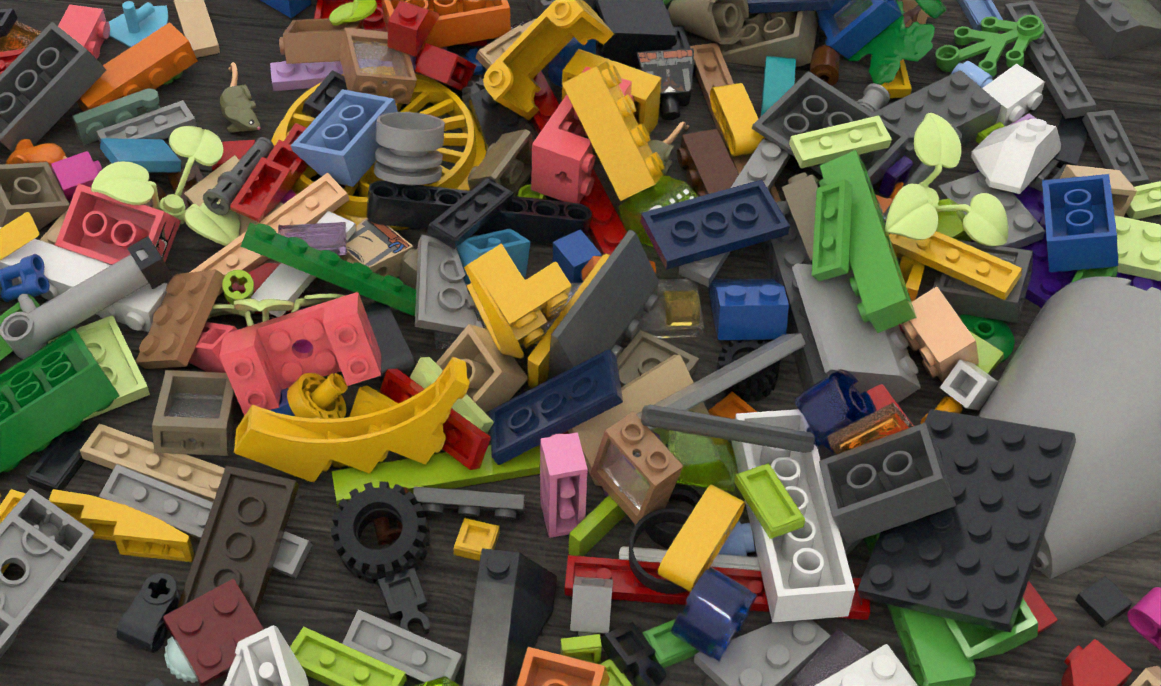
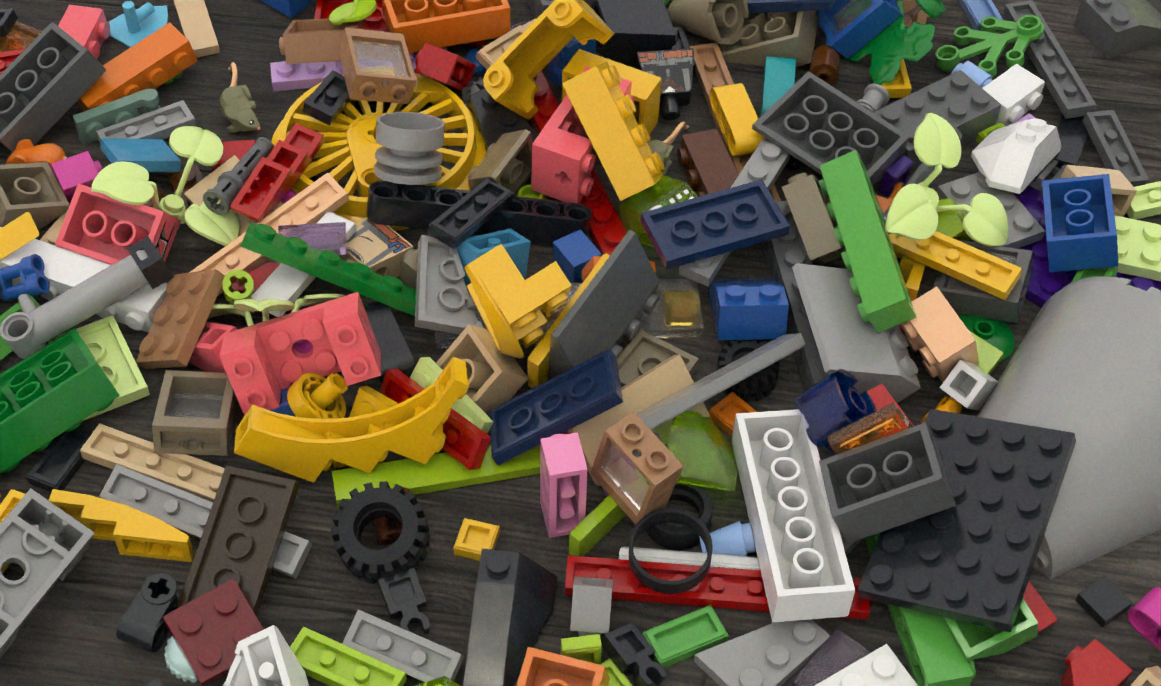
medium blue slope [291,89,398,187] -> none
red slope [387,1,439,57] -> none
dark grey plate [413,487,526,519] -> none
dark grey axle [641,404,815,453] -> none
yellow beam [658,484,746,593] -> none
clear blue brick [671,567,757,662] -> none
lime tile [734,463,805,539] -> none
yellowish green plate [789,116,892,168] -> none
bright green plate [811,179,853,281] -> none

